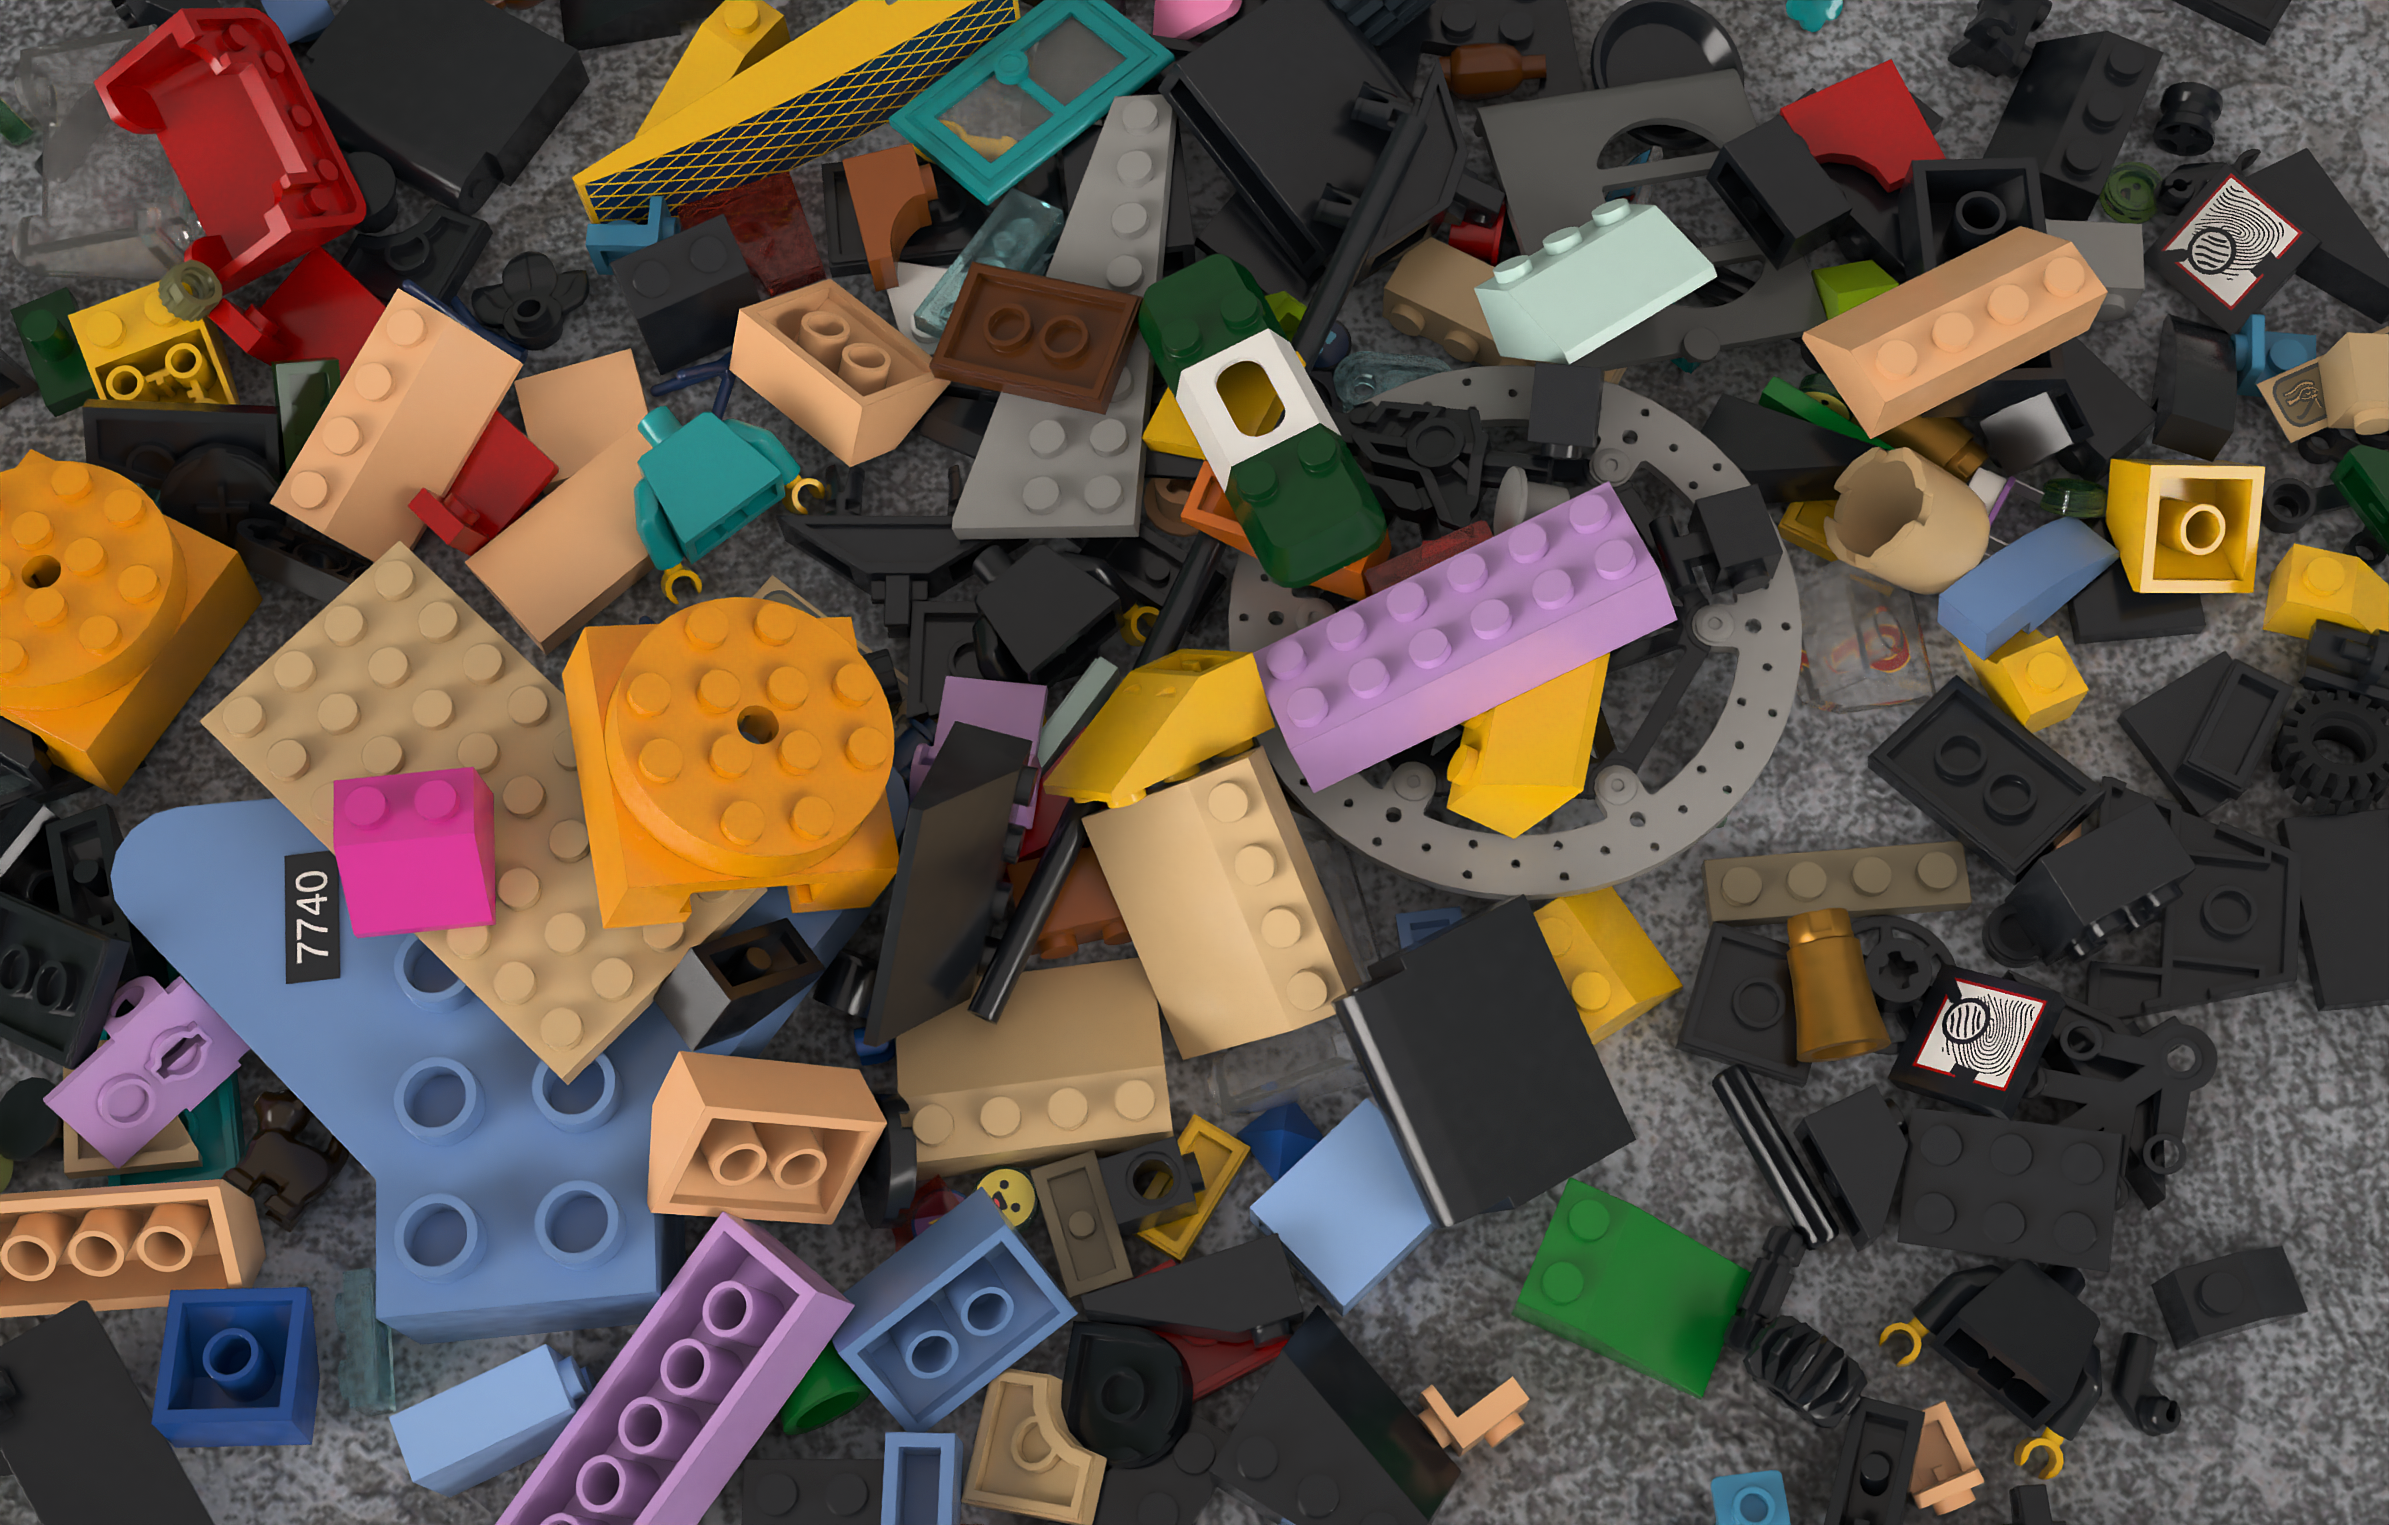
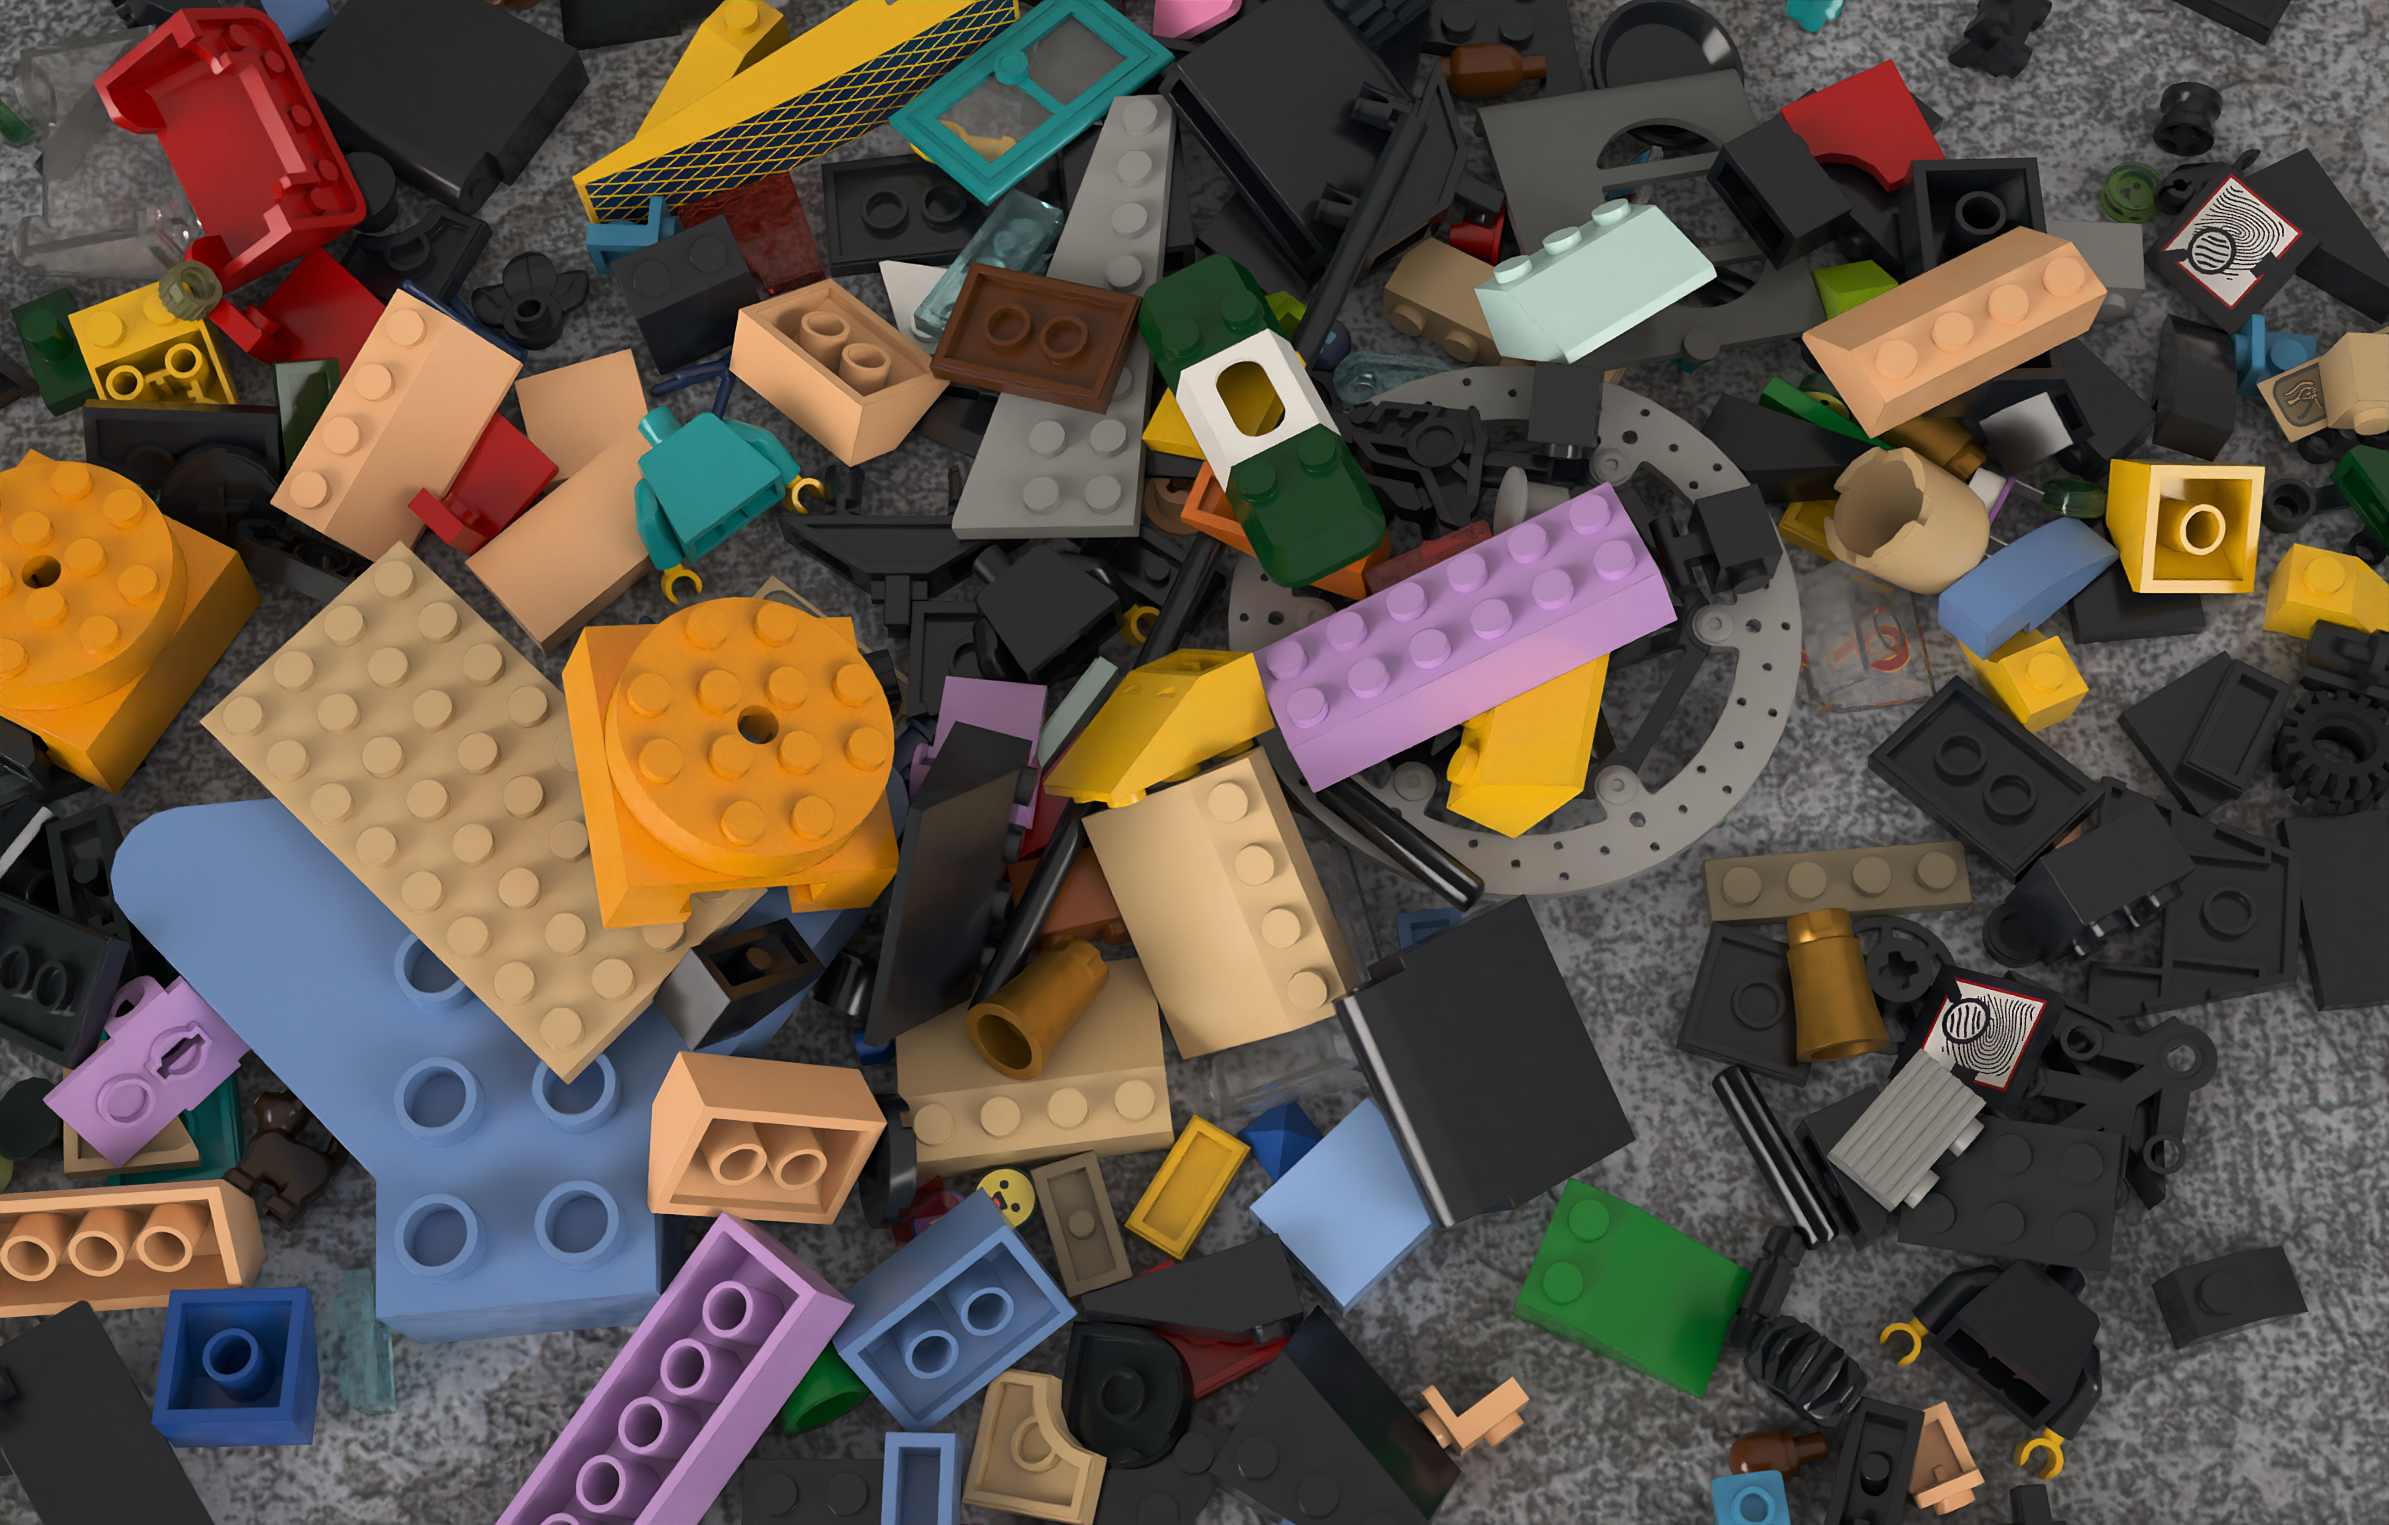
black sticker [284,851,340,984] -> none
dark pink slope [333,767,496,938] -> none
light blue brick [389,1344,597,1498] -> none
dark orange arch [842,143,939,292] -> none
black brick [1097,1136,1206,1238] -> none
yellow slope [1533,886,1683,1046] -> none
black slope [1982,31,2164,221] -> none
black arm [2111,1332,2181,1437] -> none
none -> pearl gold plant [966,937,1109,1080]
none -> black axle [1316,777,1485,912]
none -> reddish brown cylinder [1728,1426,1828,1483]
none -> light grey brick [1826,1048,1986,1212]

